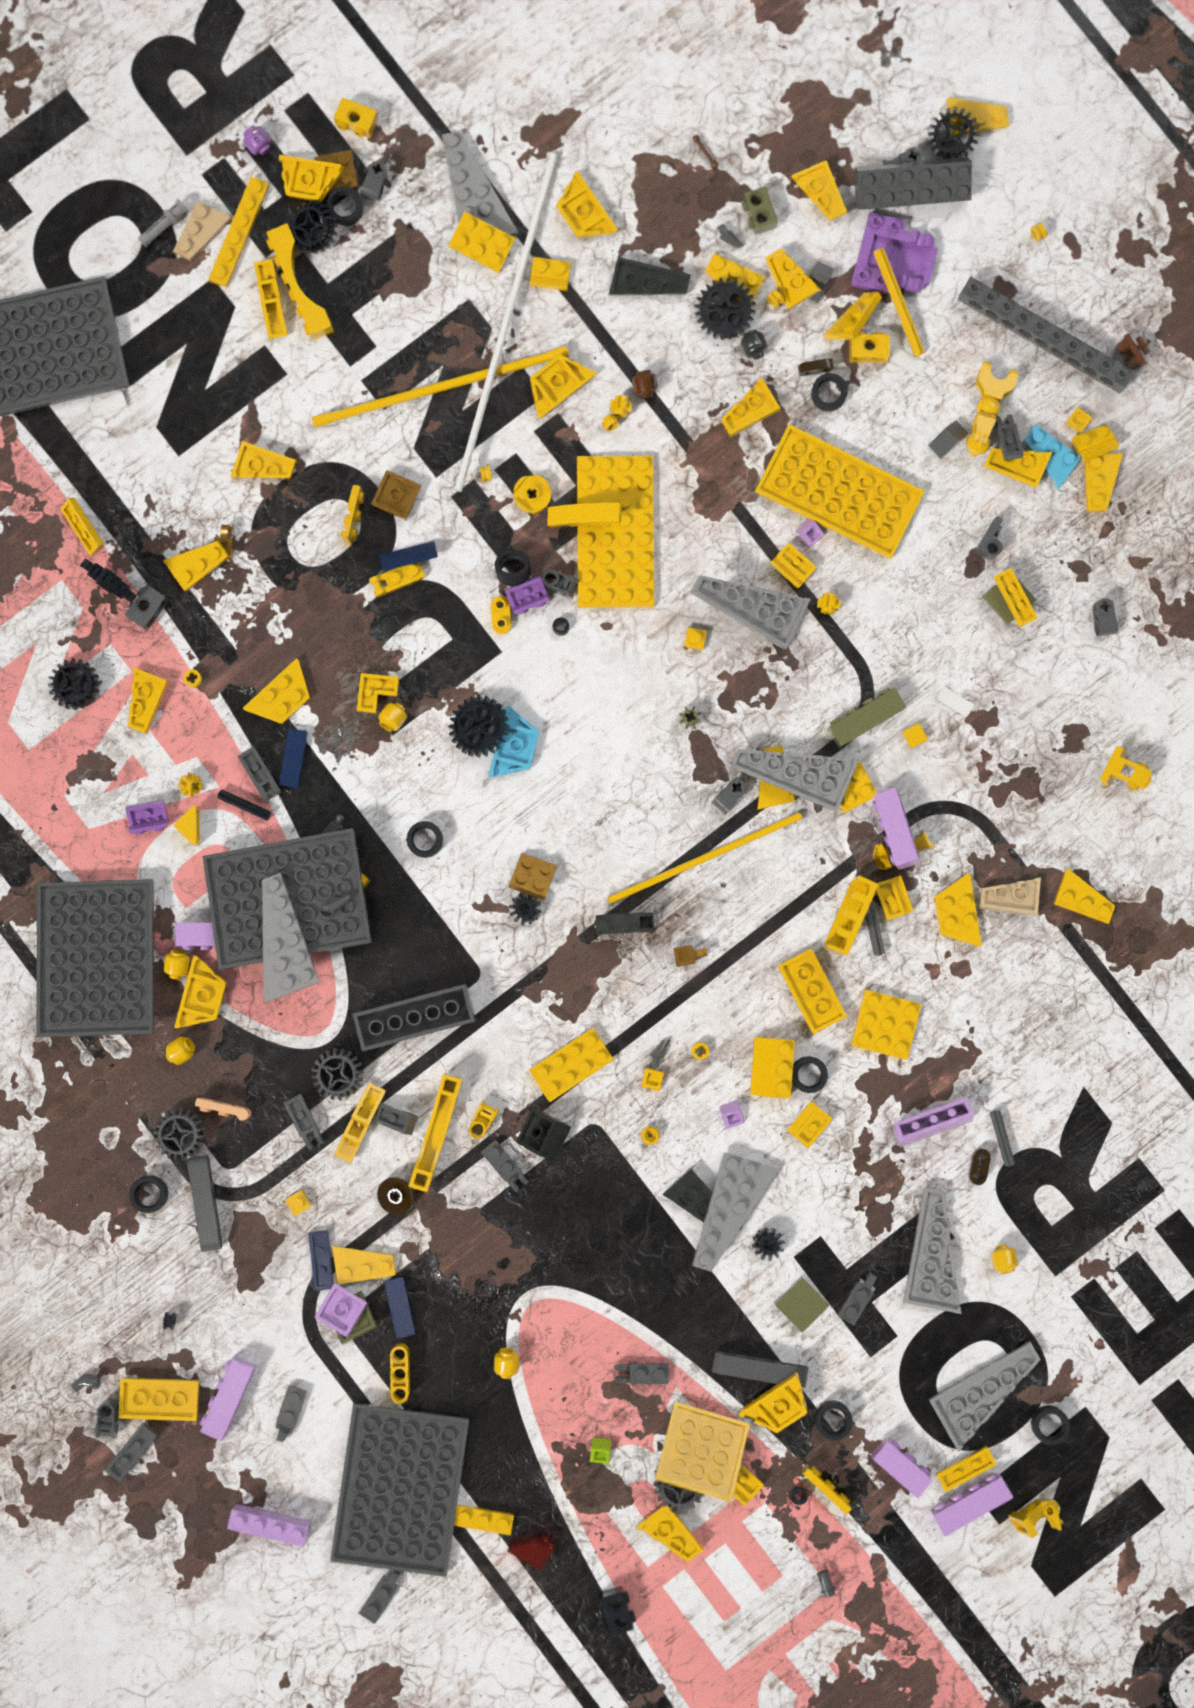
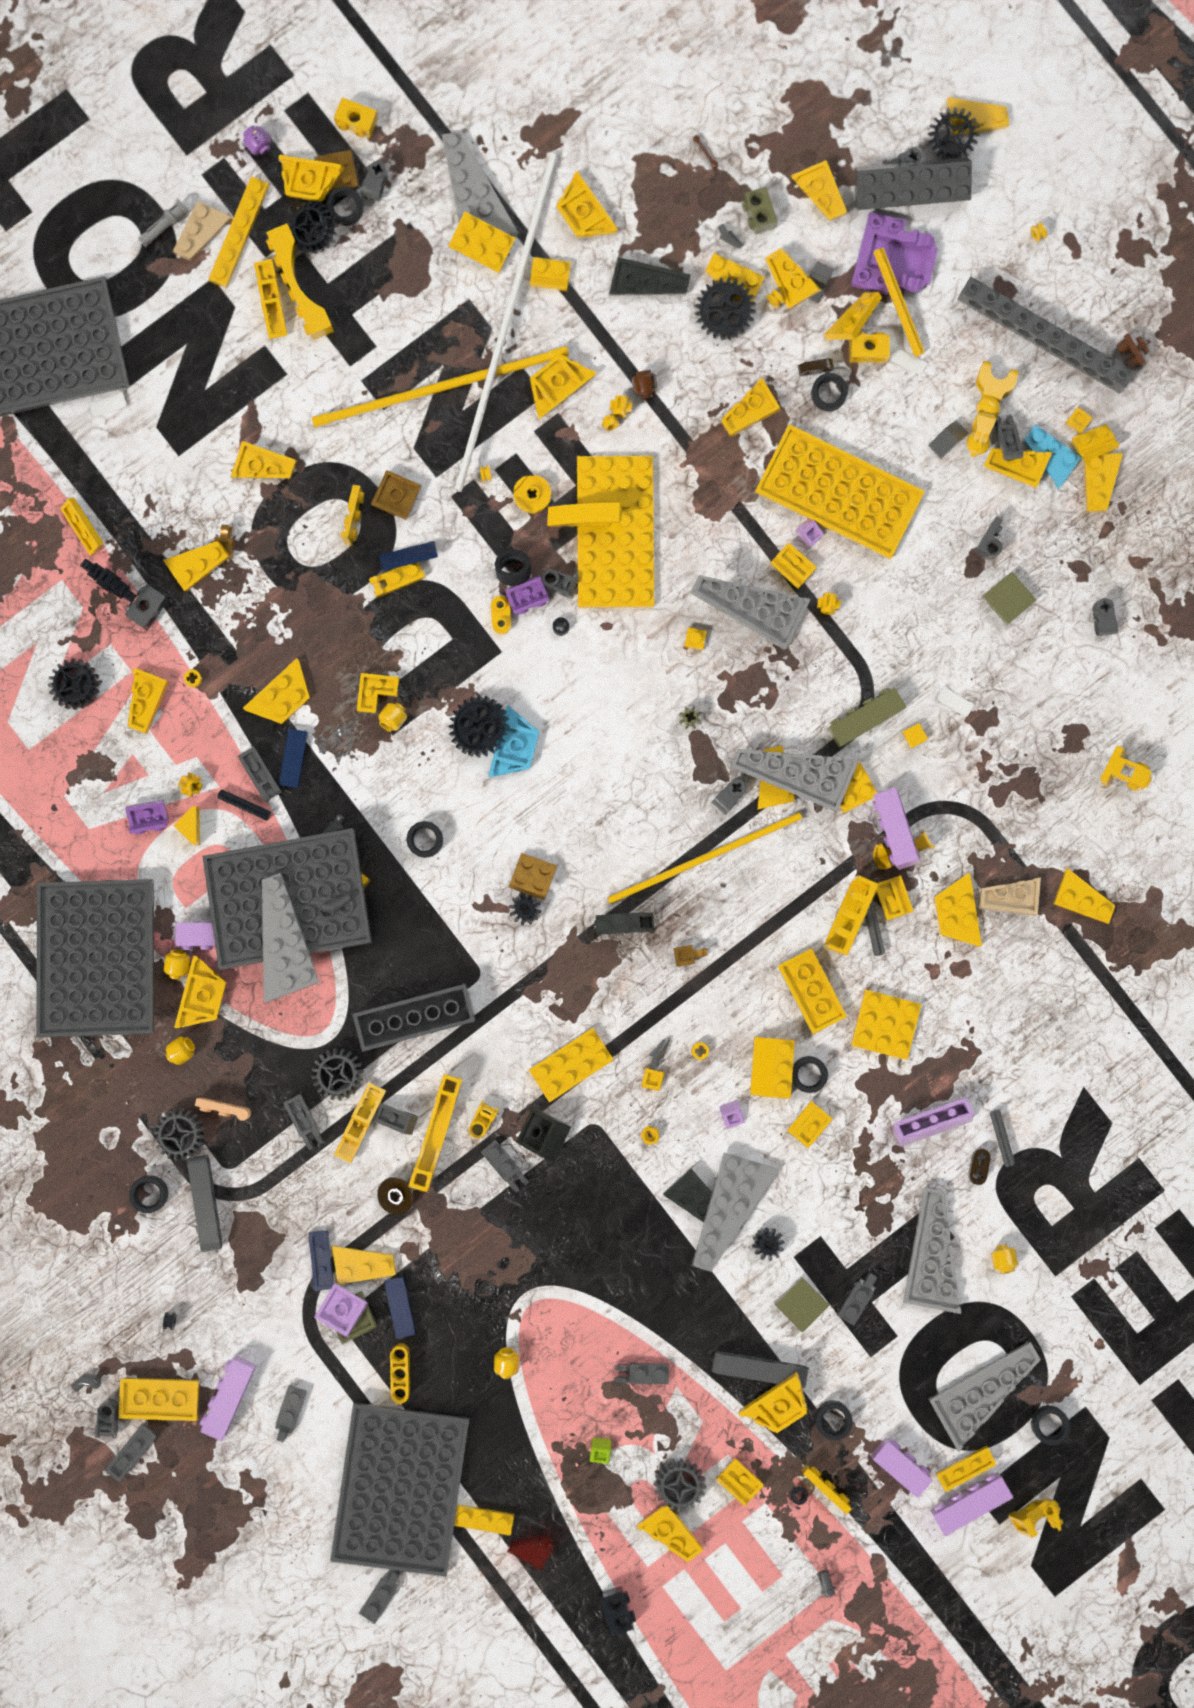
lavender brick [227,1504,311,1547] -> none
yellow plate [285,1189,312,1217] -> none
yellow plate [655,1401,750,1502] -> none
pearl dark grey head [741,330,768,360] -> none
yellow plate [993,568,1038,628] -> none

